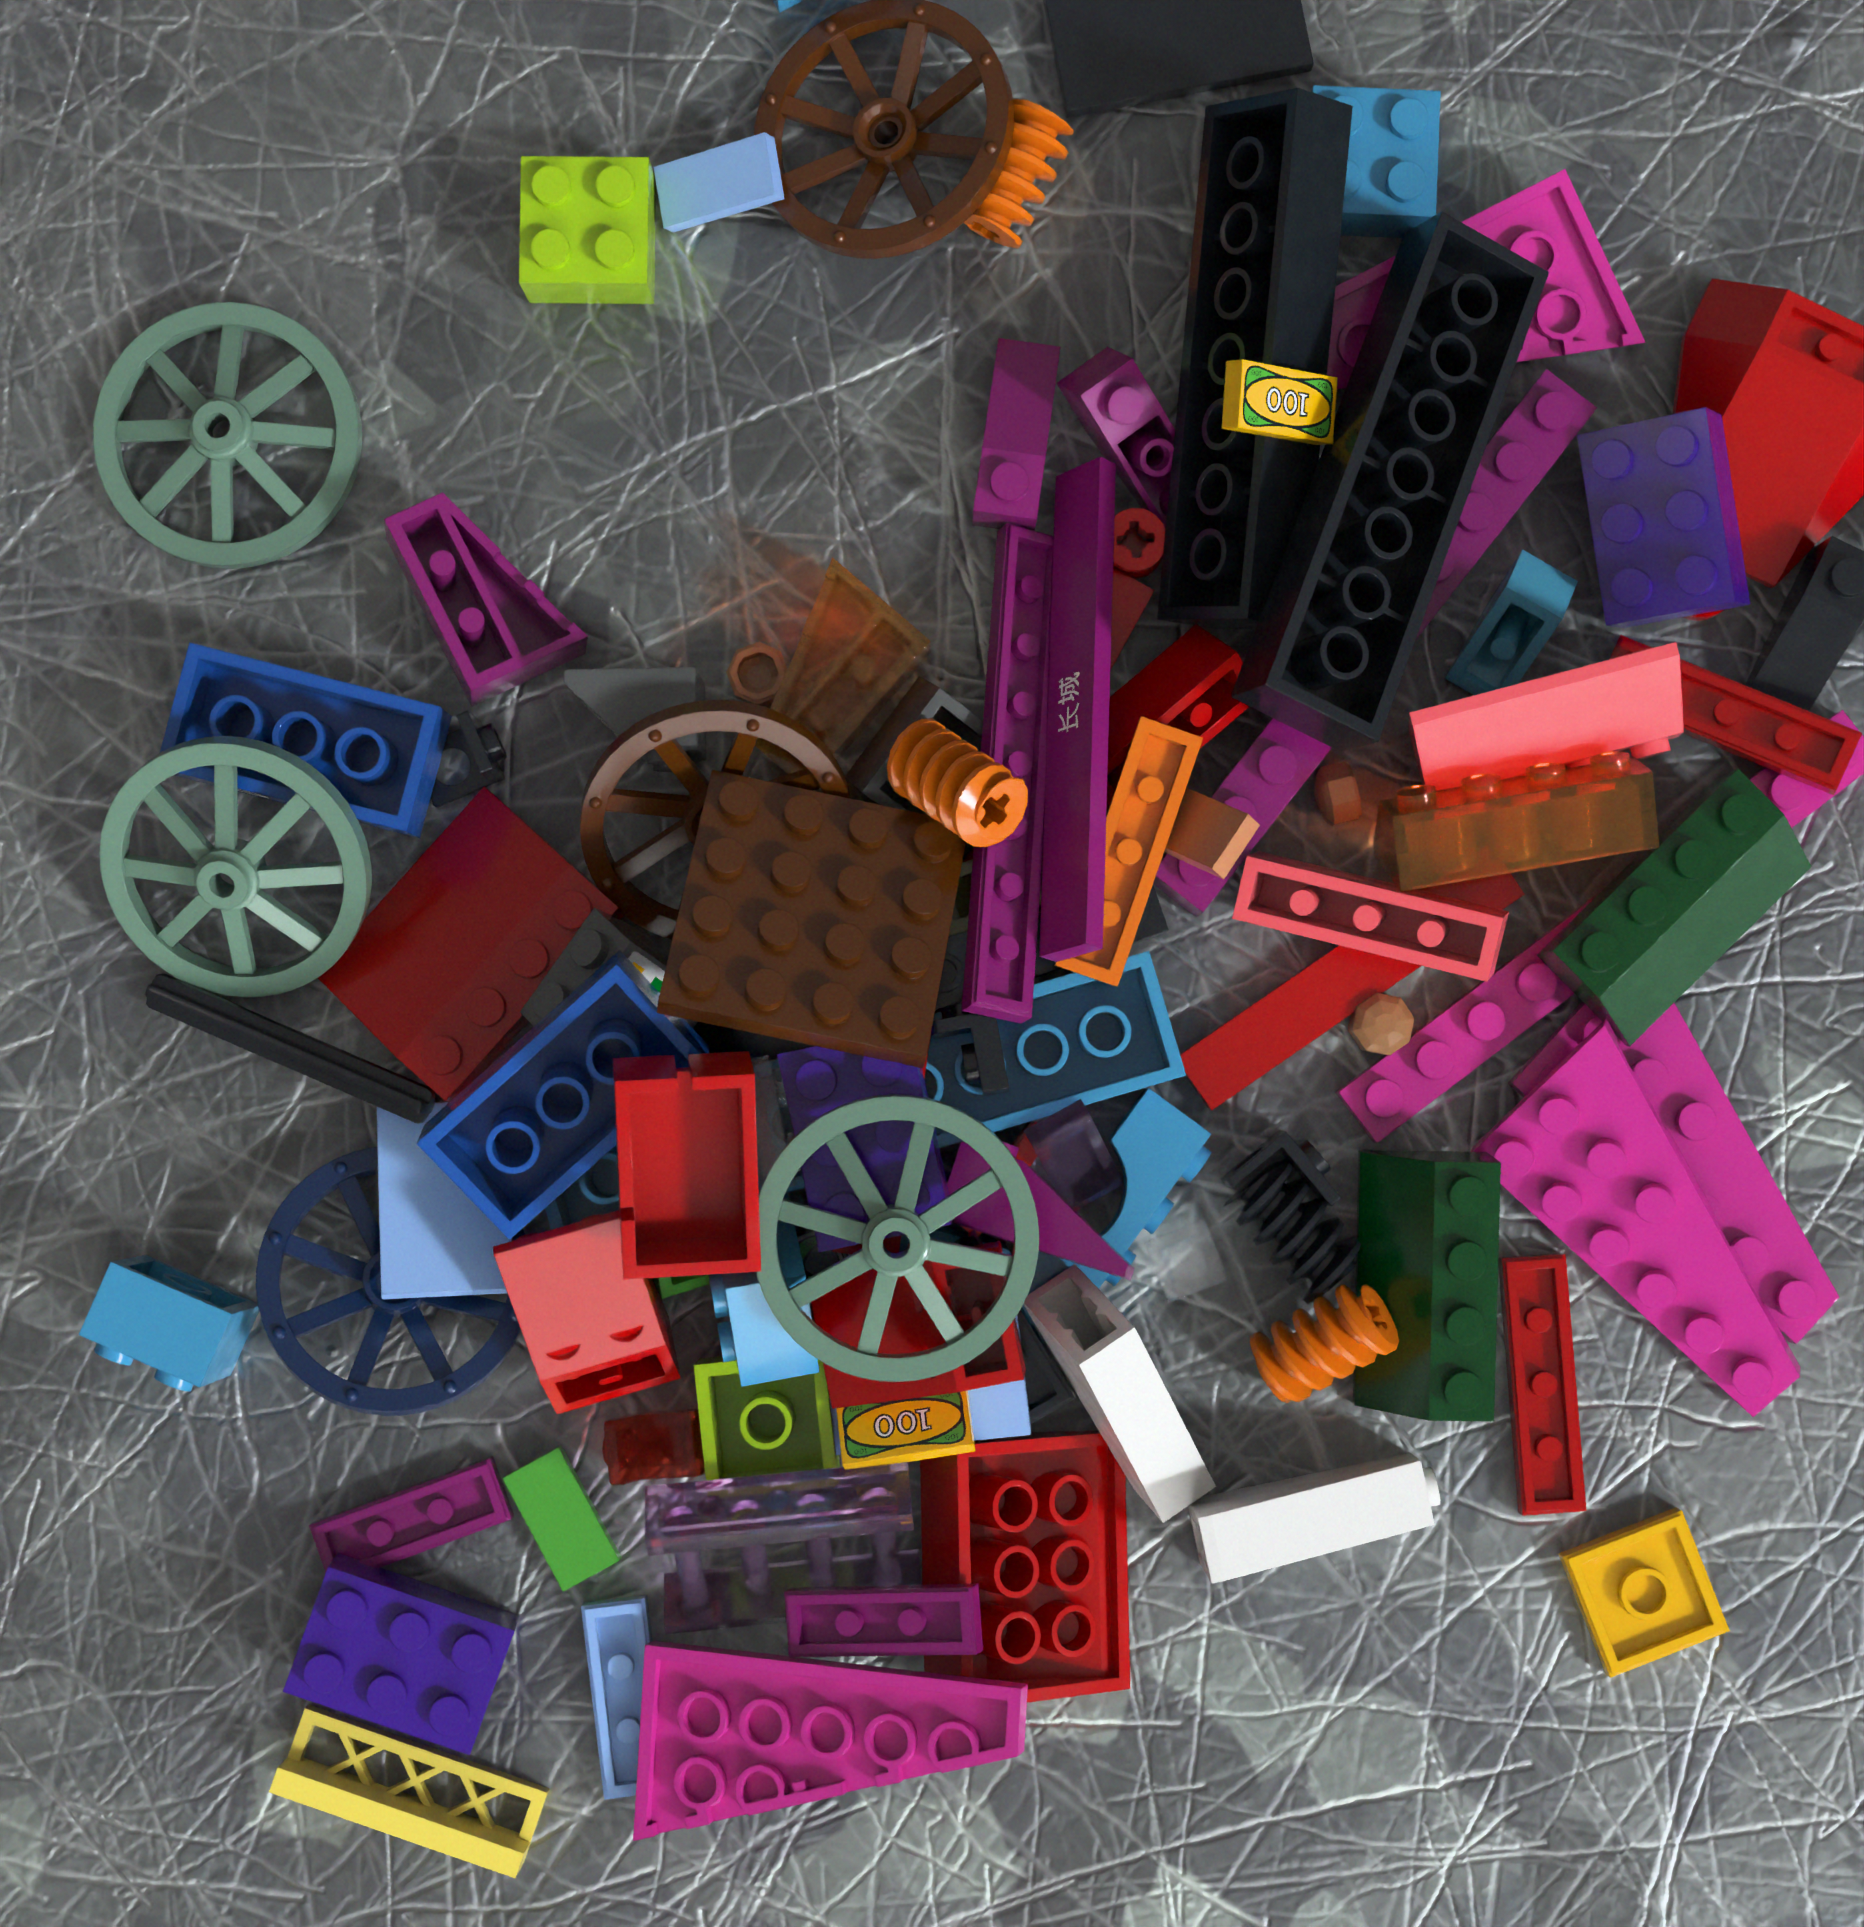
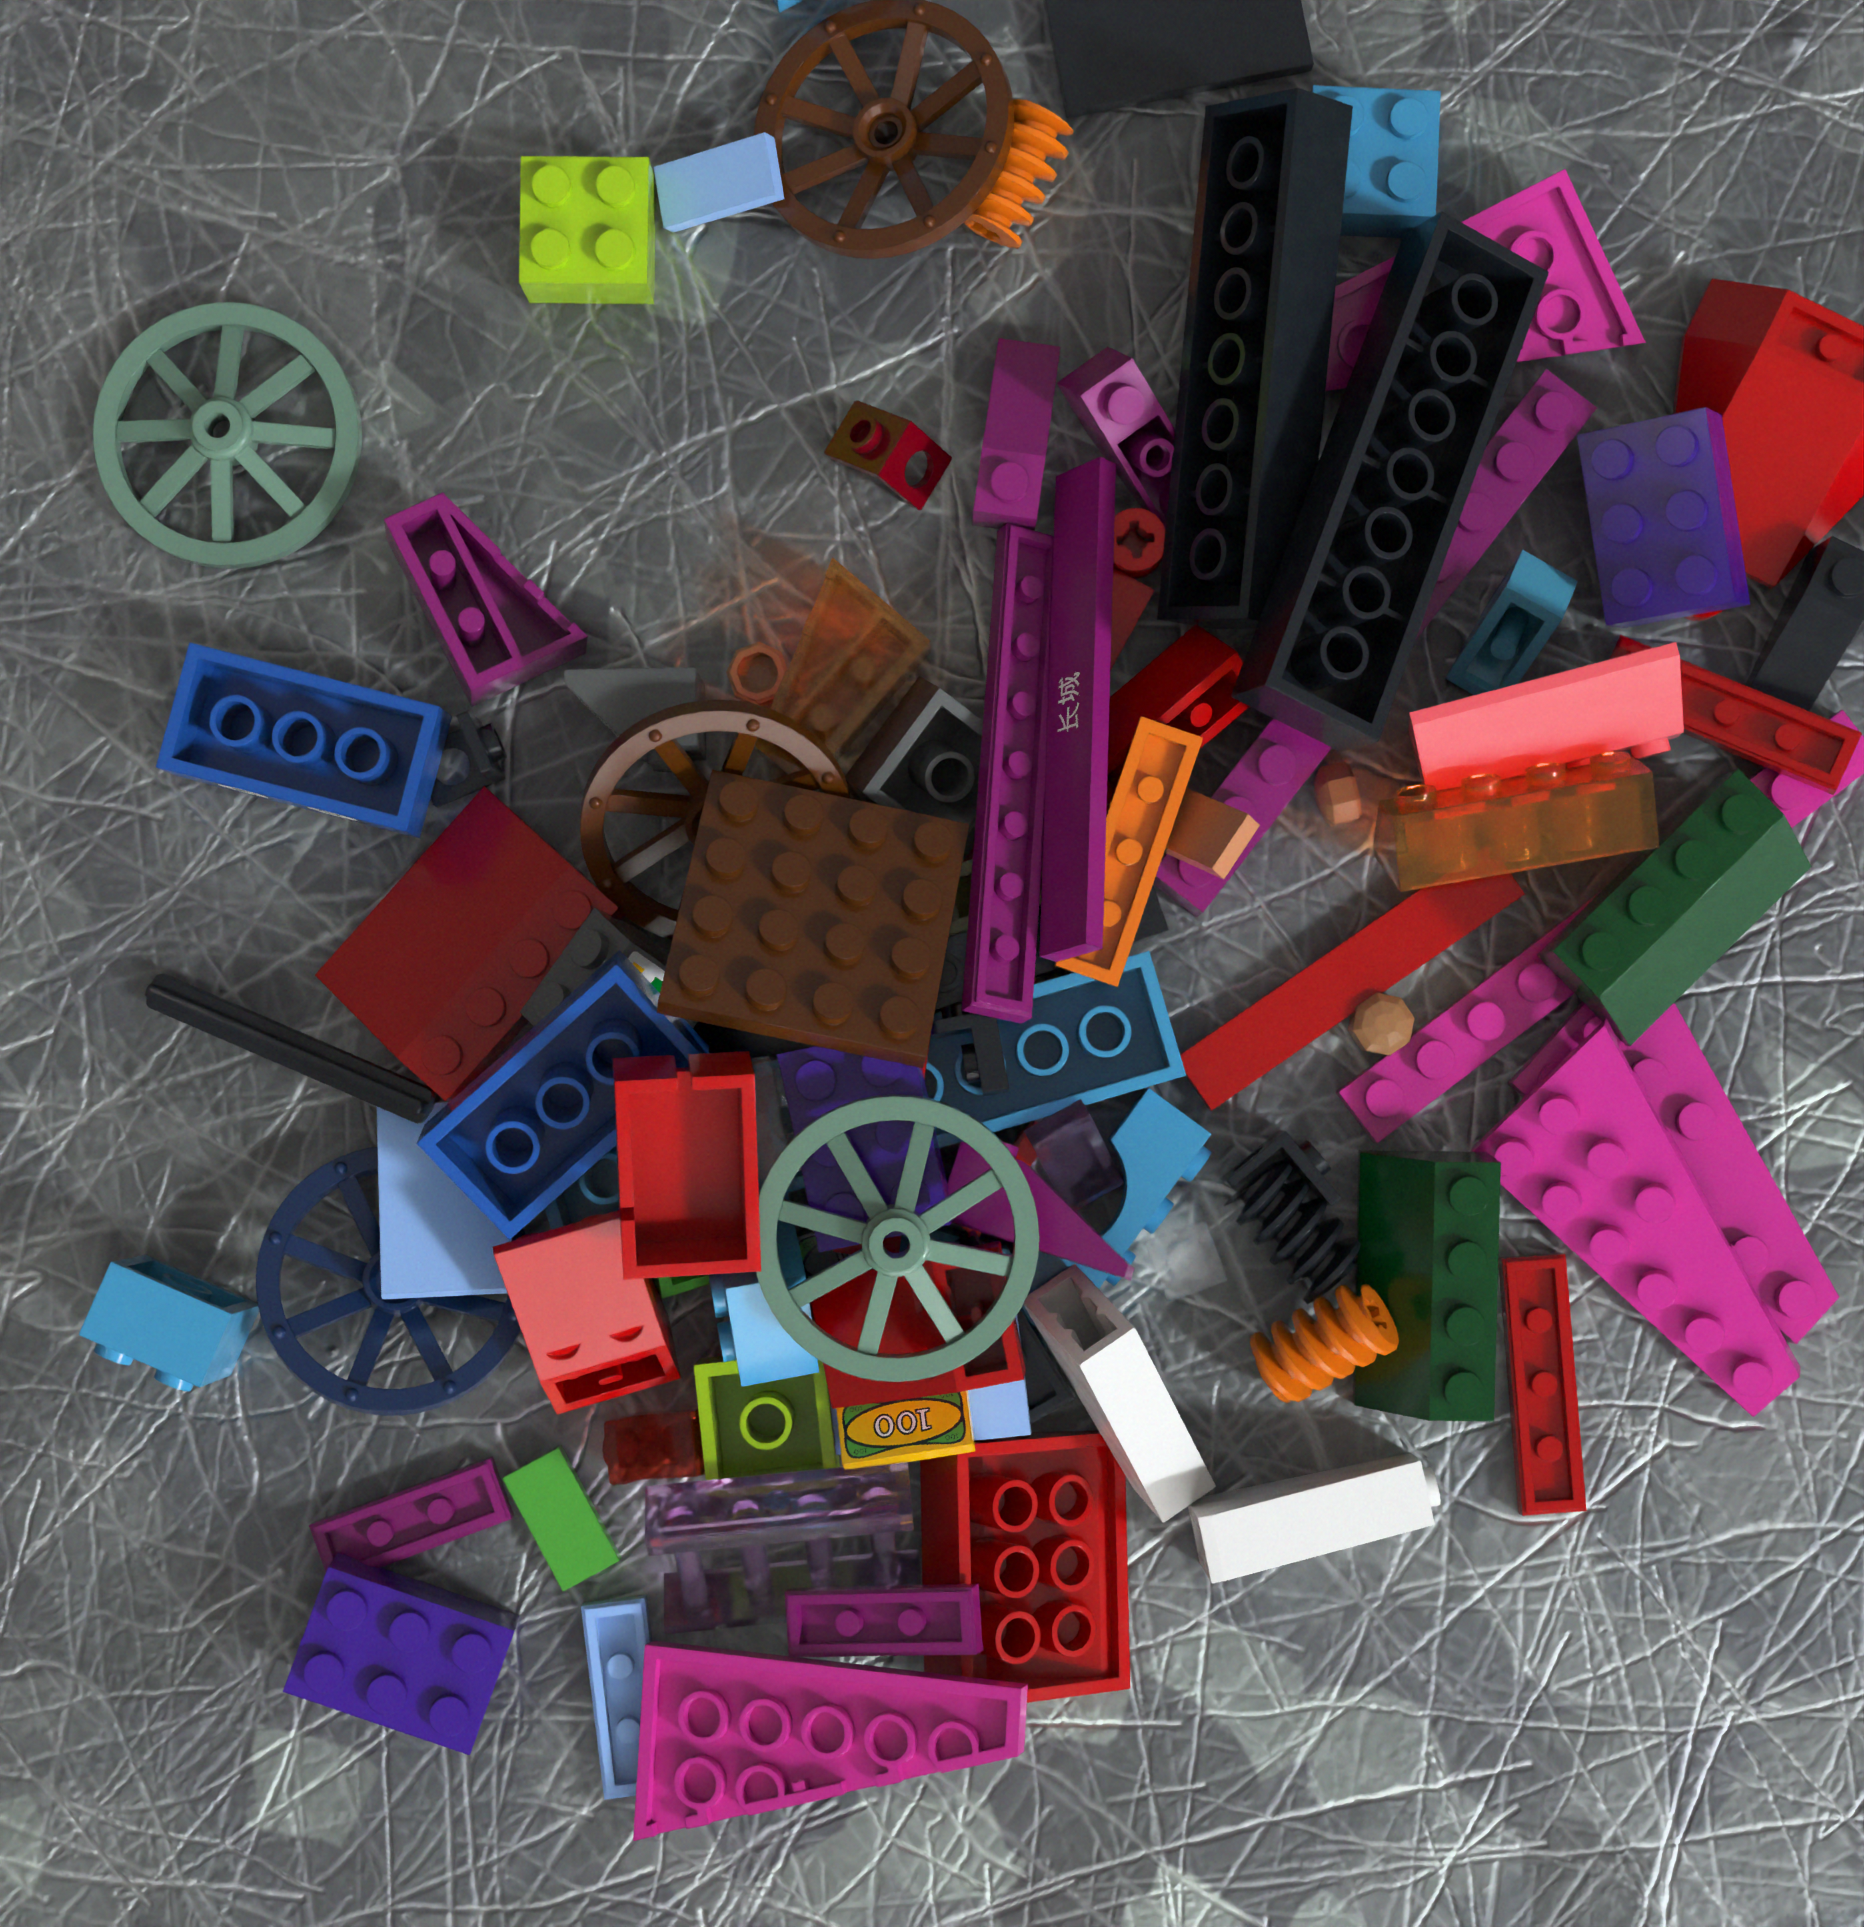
sand green wheel [99,736,372,997] -> none
light yellow fence [269,1704,550,1878] -> none
orange piece [887,718,1028,847] -> none
yellow tile [1222,359,1338,445] -> none
coral brick [1232,851,1509,982] -> none
yellow tile [1558,1507,1730,1678] -> none
none -> dark red bracket [824,400,952,510]

